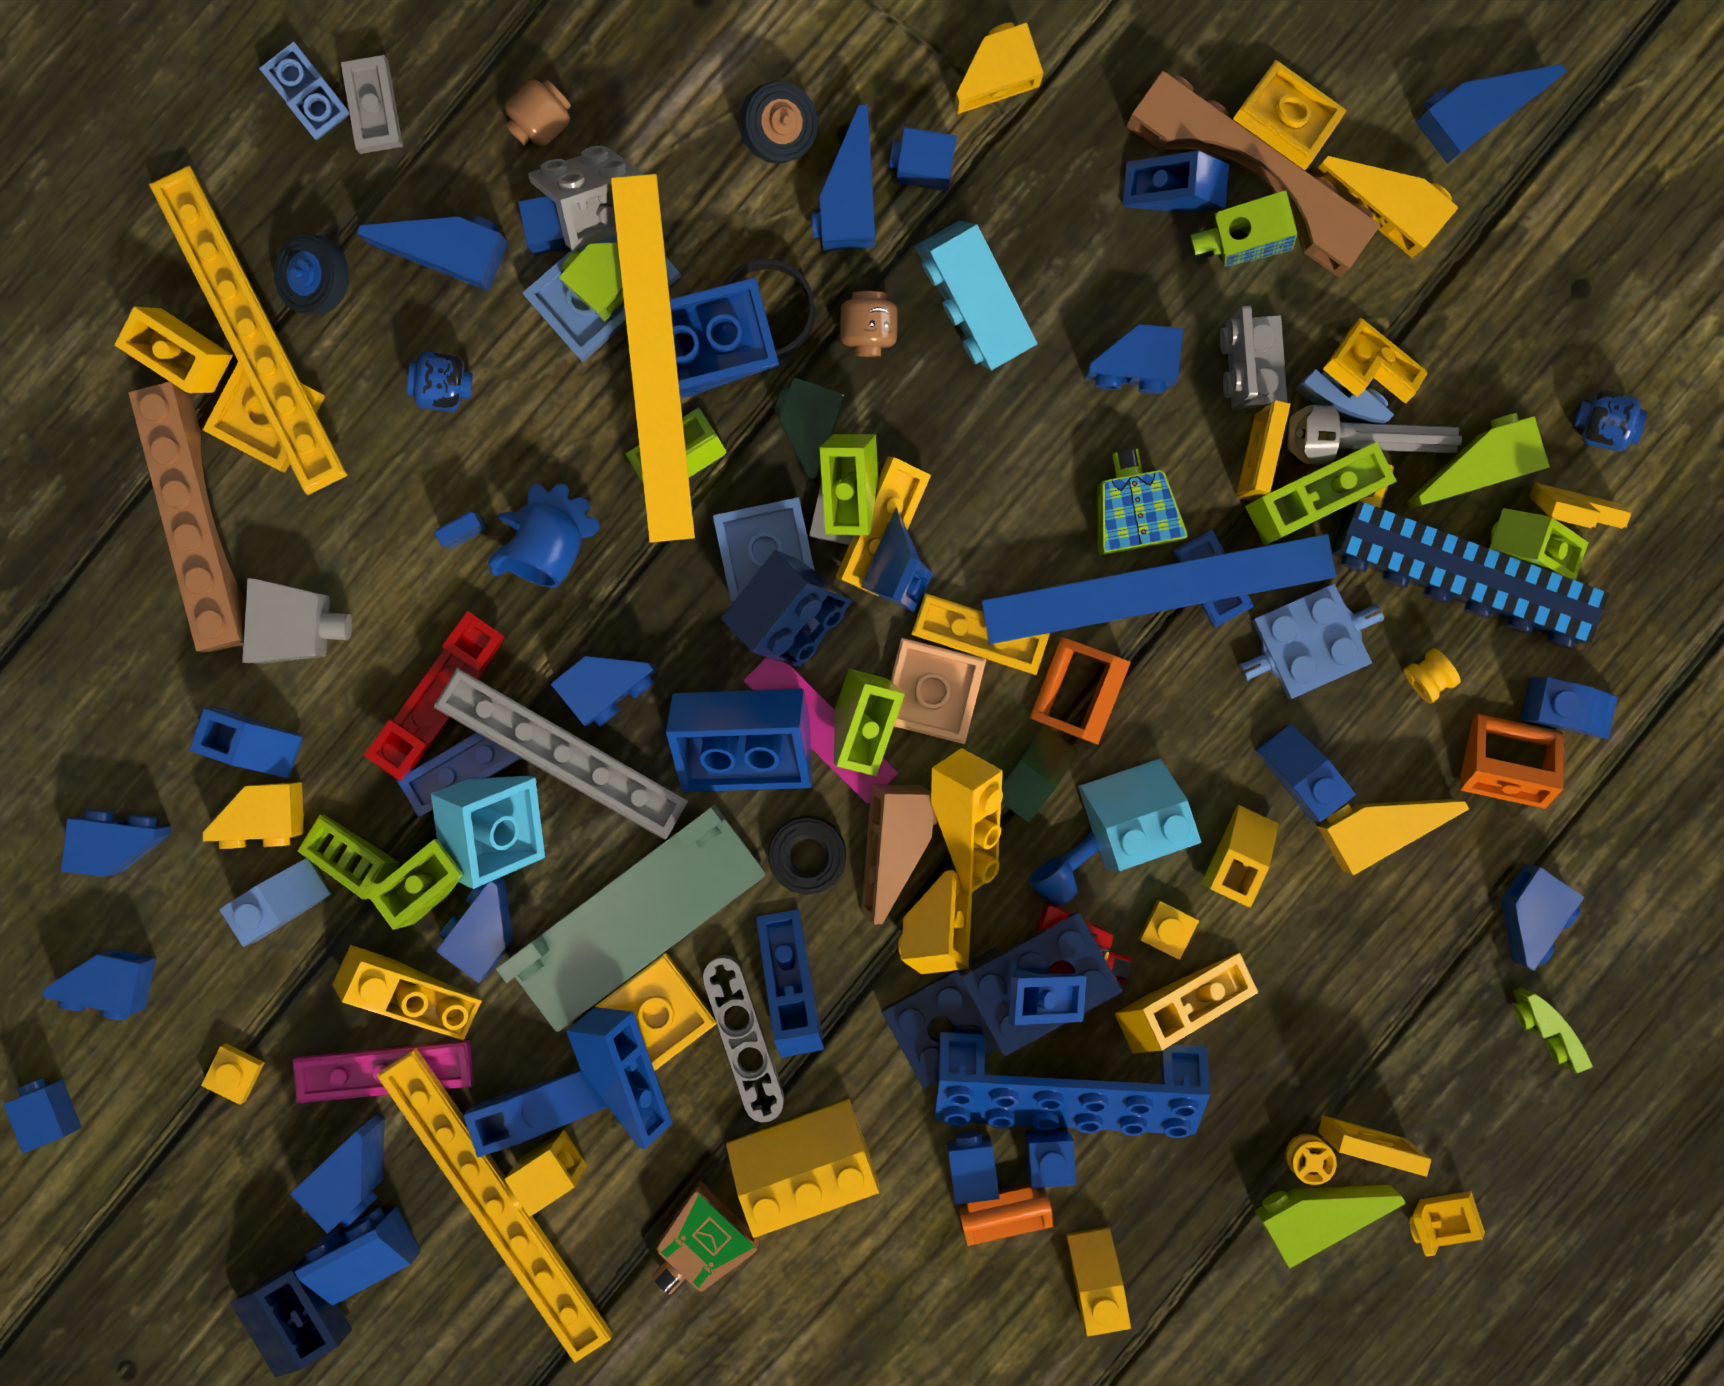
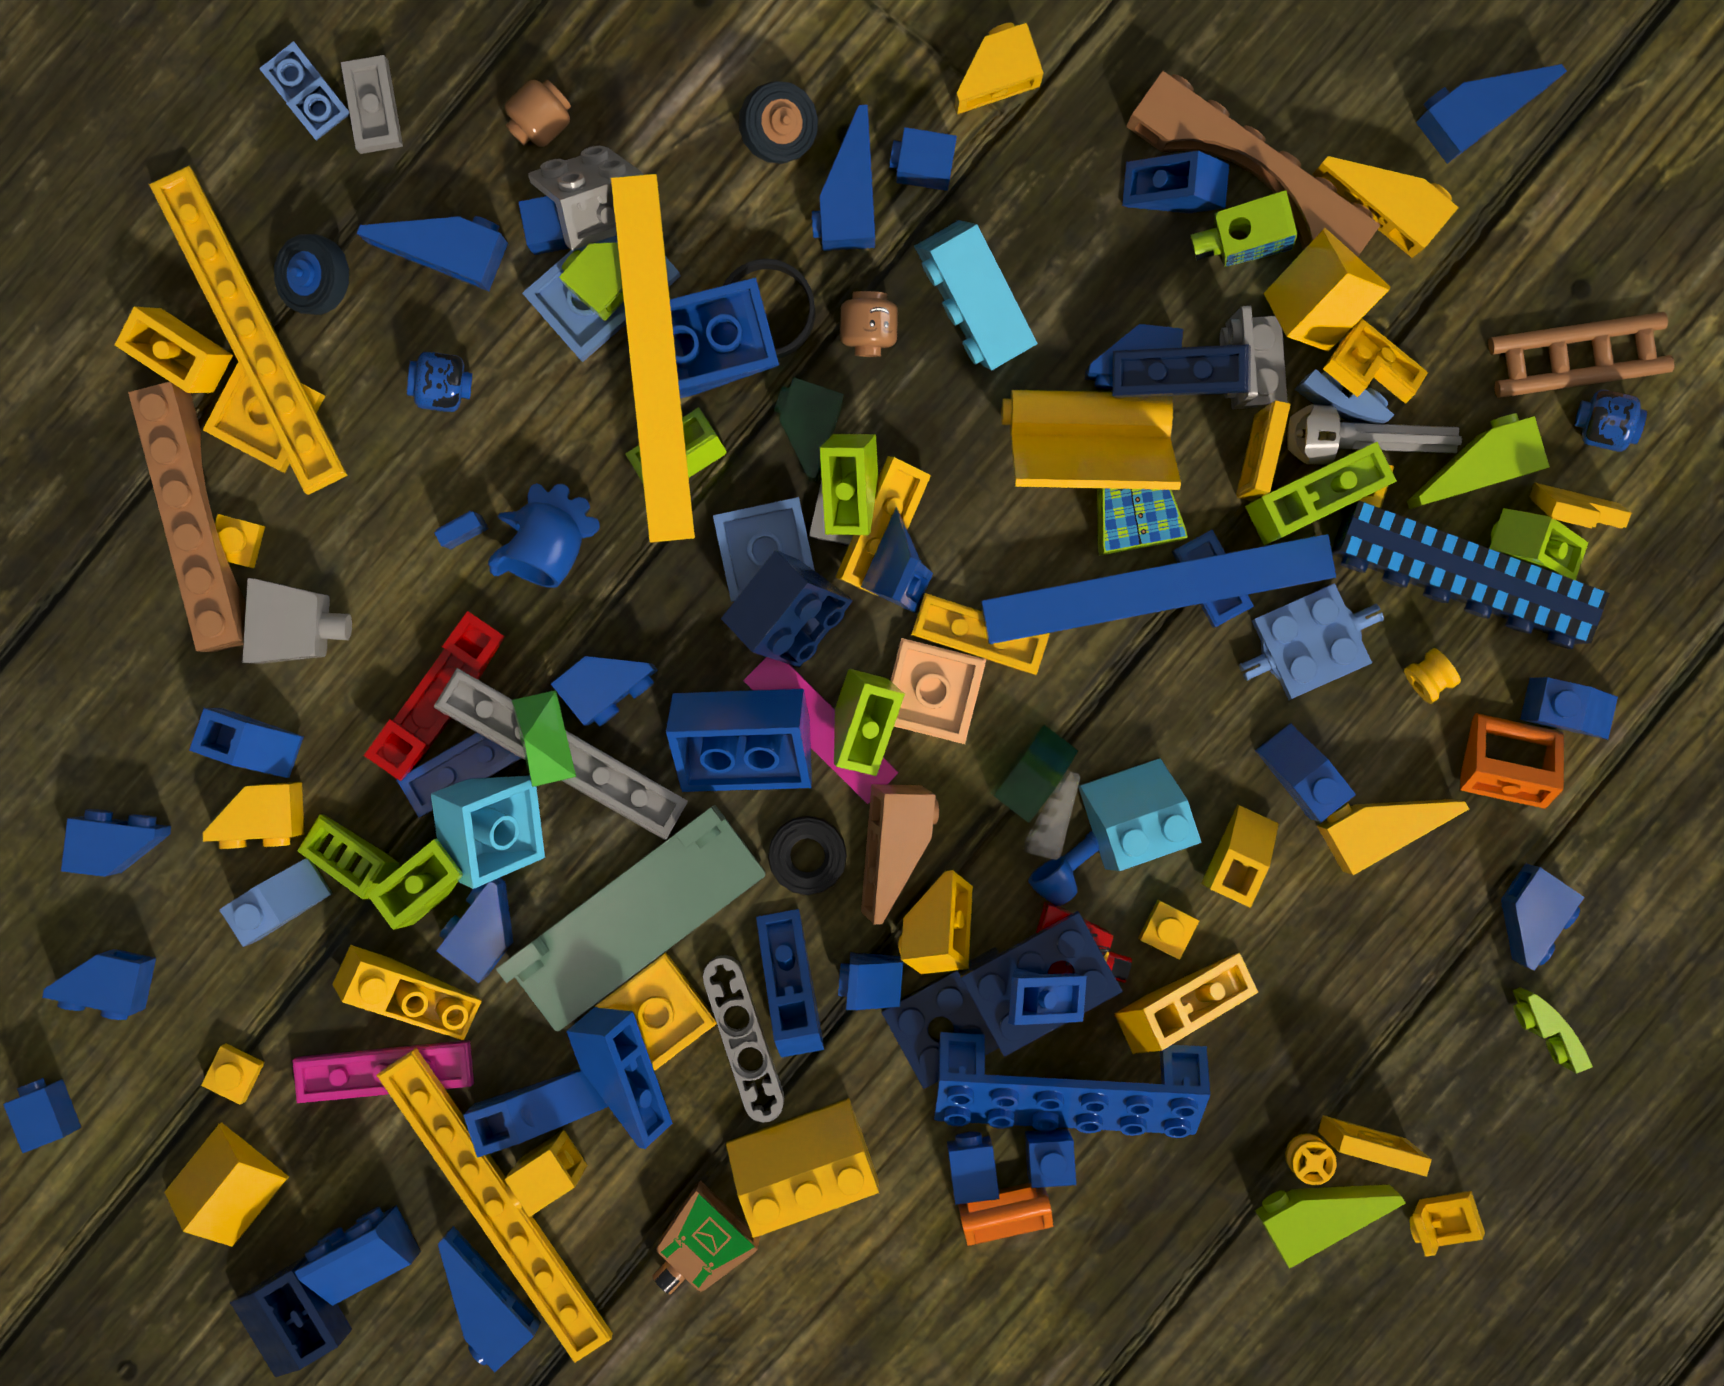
blue slope [291,1112,385,1233] -> none
yellow slope [931,748,1003,895] -> none
orange tile [1029,637,1131,745] -> none
yellow slope [1066,1226,1131,1337] -> none
yellow tile [1233,60,1347,170] -> none
none -> yellow slope [164,1122,289,1247]
none -> yellow plate [215,514,265,568]
none -> blue slope [438,1226,541,1373]
none -> bright green slope [512,690,576,787]
none -> blue slope [838,952,903,1010]
none -> yellow door [1001,390,1181,490]
none -> clear slope [1022,770,1081,860]
none -> dark blue tile [1113,344,1251,398]
none -> yellow slope [1264,228,1391,352]
none -> medium nougat bar [1488,312,1674,398]

